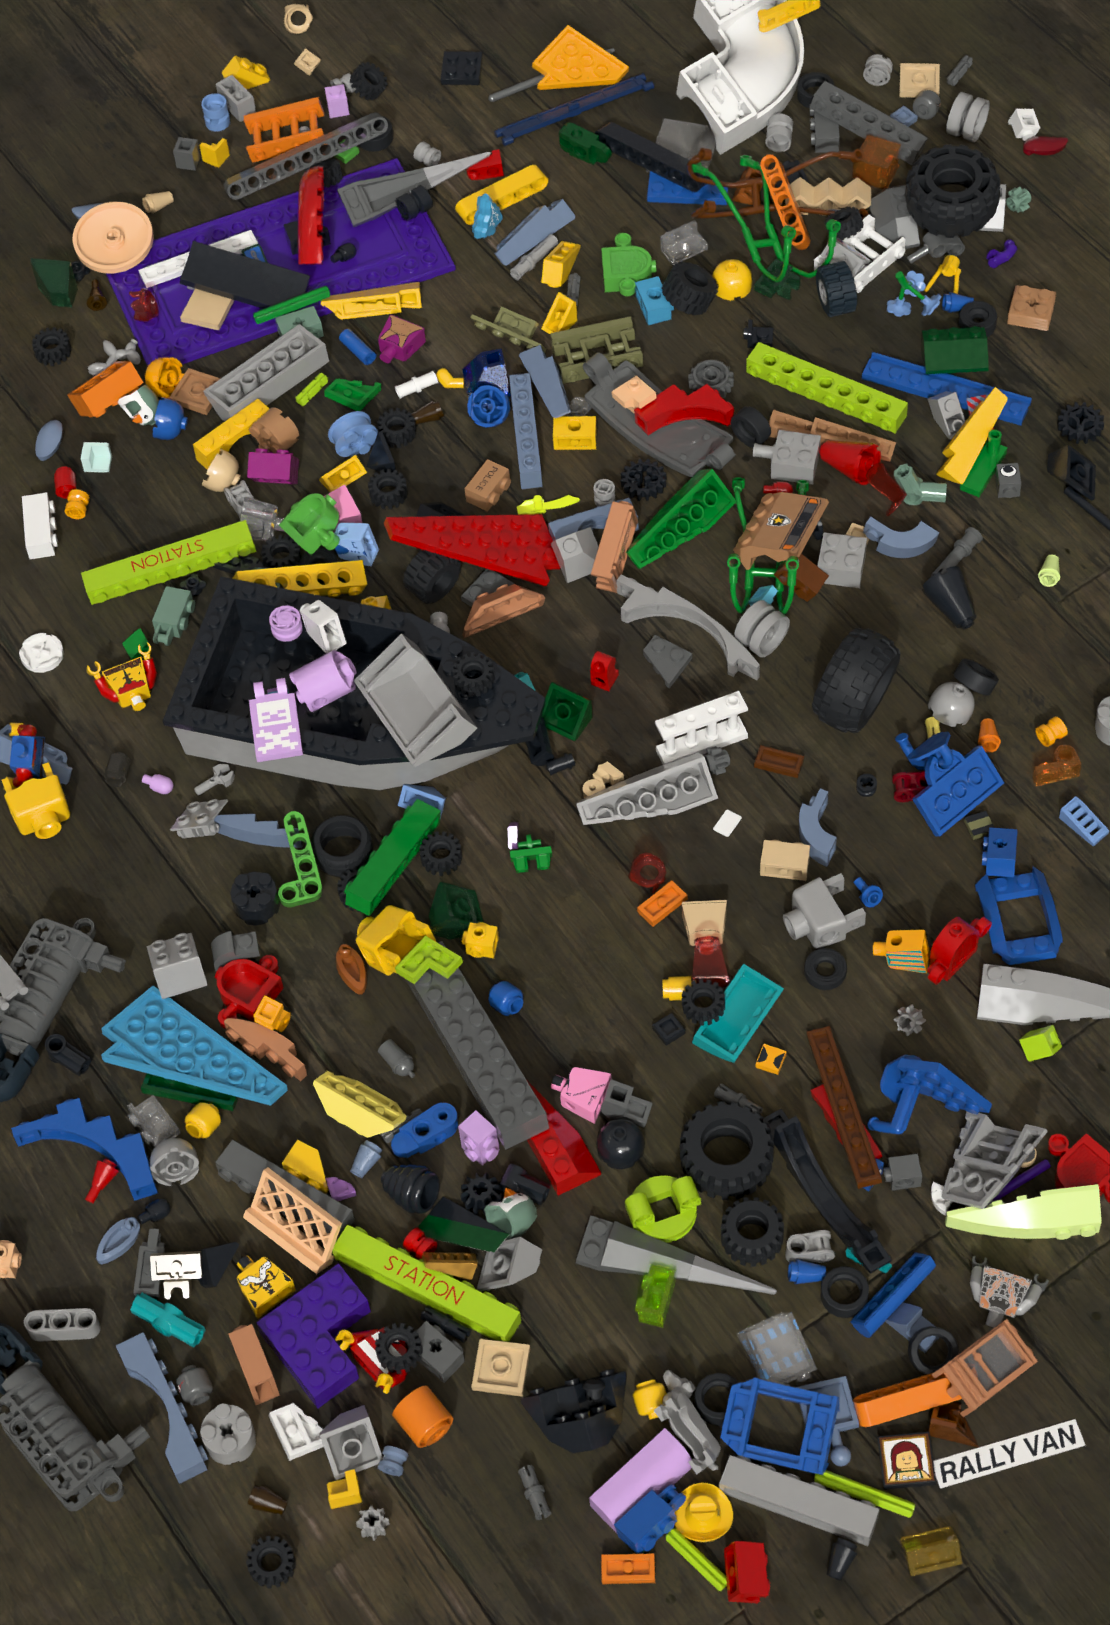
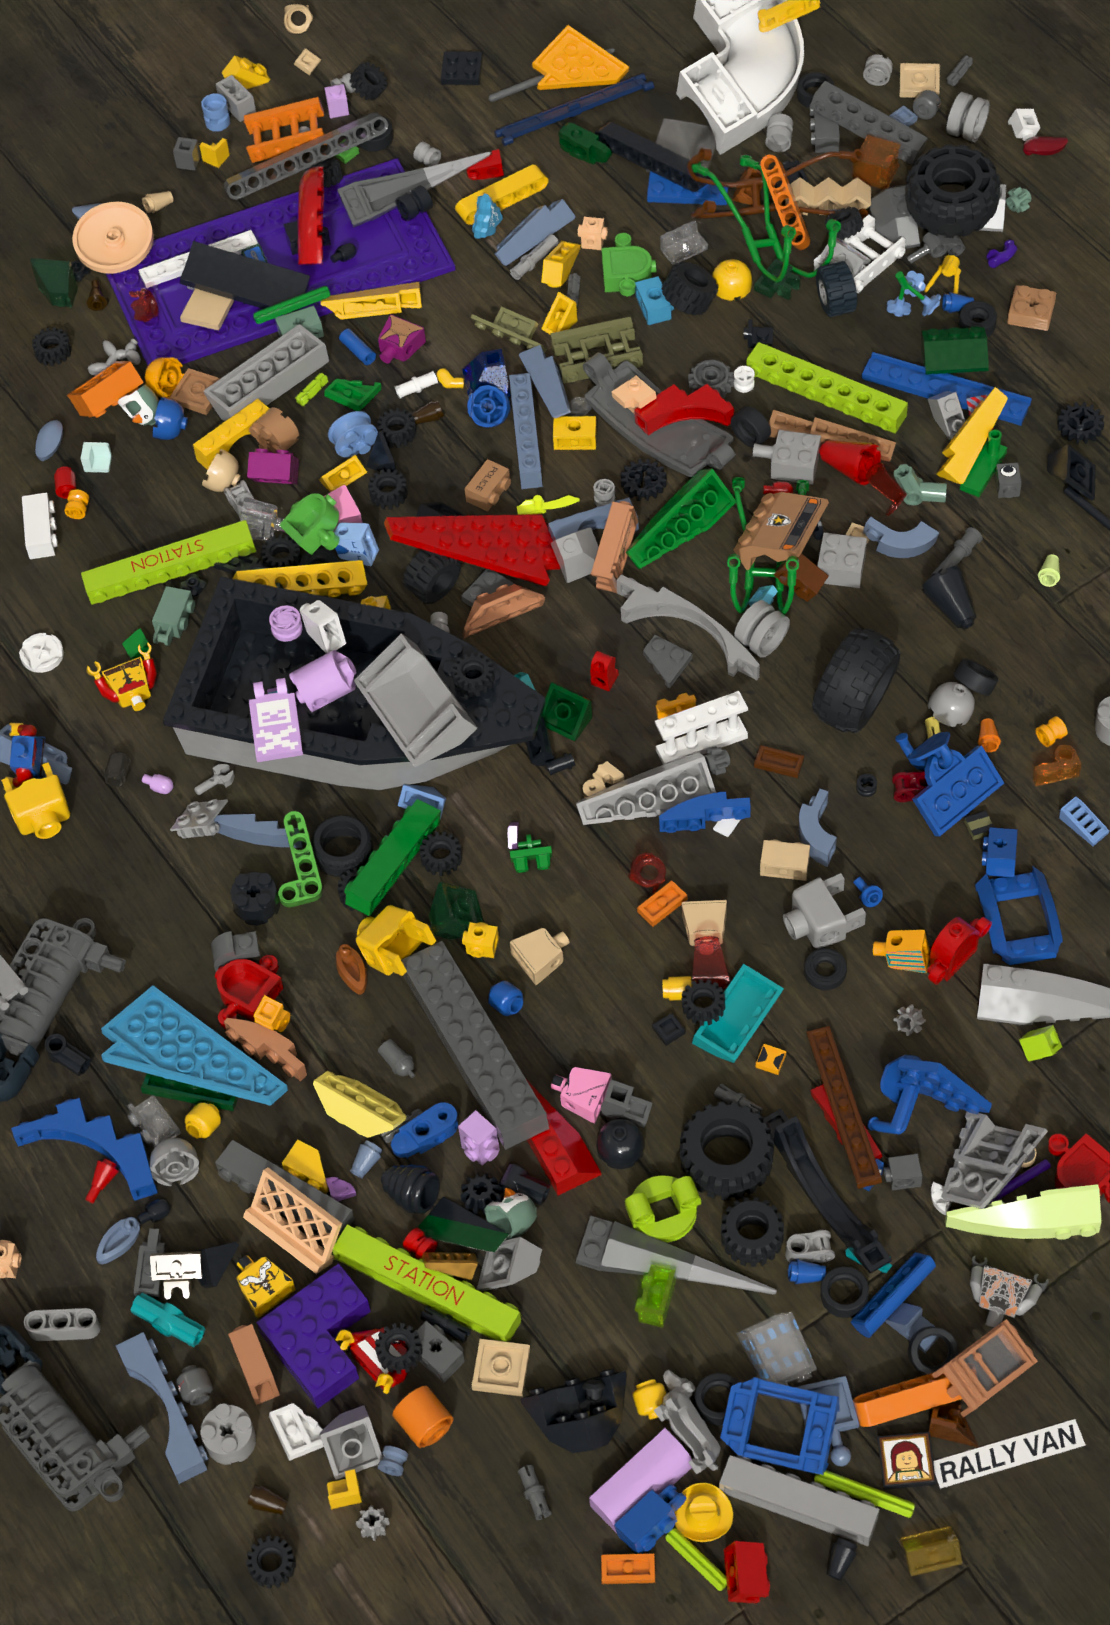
light grey piece [147,933,207,999] -> none
lime plate [395,936,463,984] -> none
none -> tan torso [510,928,570,985]
none -> light nougat brick [578,217,608,250]
none -> light orange hips [655,693,696,720]
none -> blue slope [659,792,750,833]
none -> white wheel [734,366,755,393]

